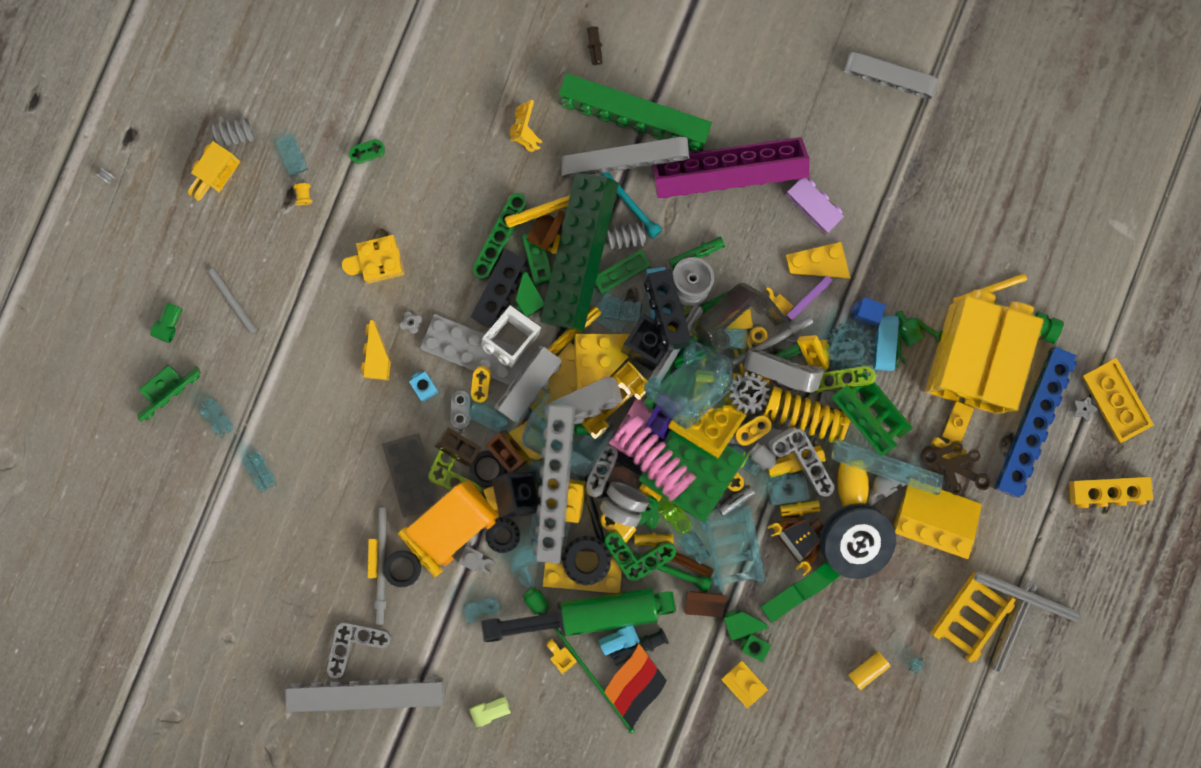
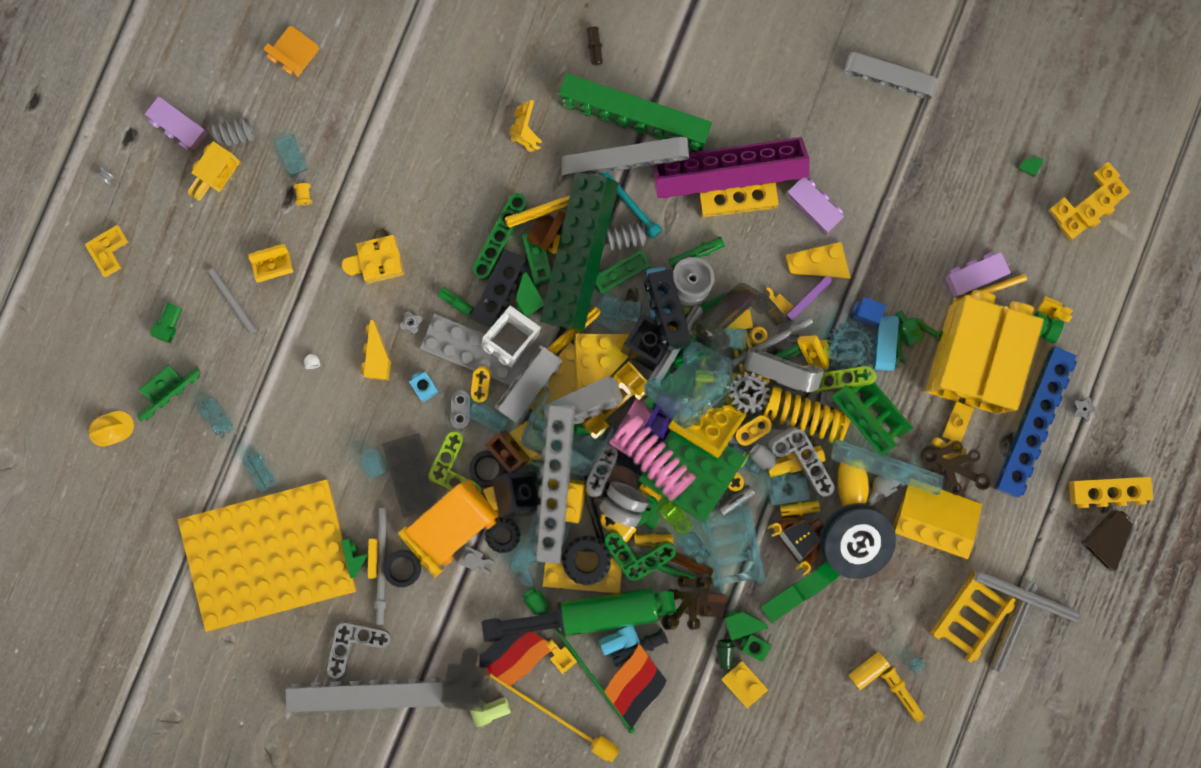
green beam [349,139,385,164] -> none
dark brown brick [434,427,481,467] -> none
clear light blue leg [463,598,500,625] -> none
yellow plate [1081,358,1154,444] -> none
none -> yellow plate [84,225,129,278]
none -> yellow piece [88,411,134,447]
none -> lavender brick [145,96,209,151]
none -> yellow plate [177,480,357,632]
none -> yellow bracket [248,244,294,283]
none -> light orange bracket [264,26,319,77]
none -> white hinge [304,354,320,369]
none -> green slope [341,539,368,579]
none -> clear light blue brick [359,449,389,479]
none -> green axle [437,287,474,317]
none -> clear smoke brick [441,648,491,712]
none -> flag [467,632,620,763]
none -> dark brown plant [661,573,713,630]
none -> yellow brick [699,182,779,218]
none -> dark green cone [716,639,735,669]
none -> yellow pin [880,666,925,723]
none -> lavender brick [945,252,1011,298]
none -> green tile [1017,157,1044,177]
none -> yellow plate [1036,296,1073,322]
none -> yellow bracket [1048,161,1130,241]
none -> dark brown slope [1081,510,1133,571]

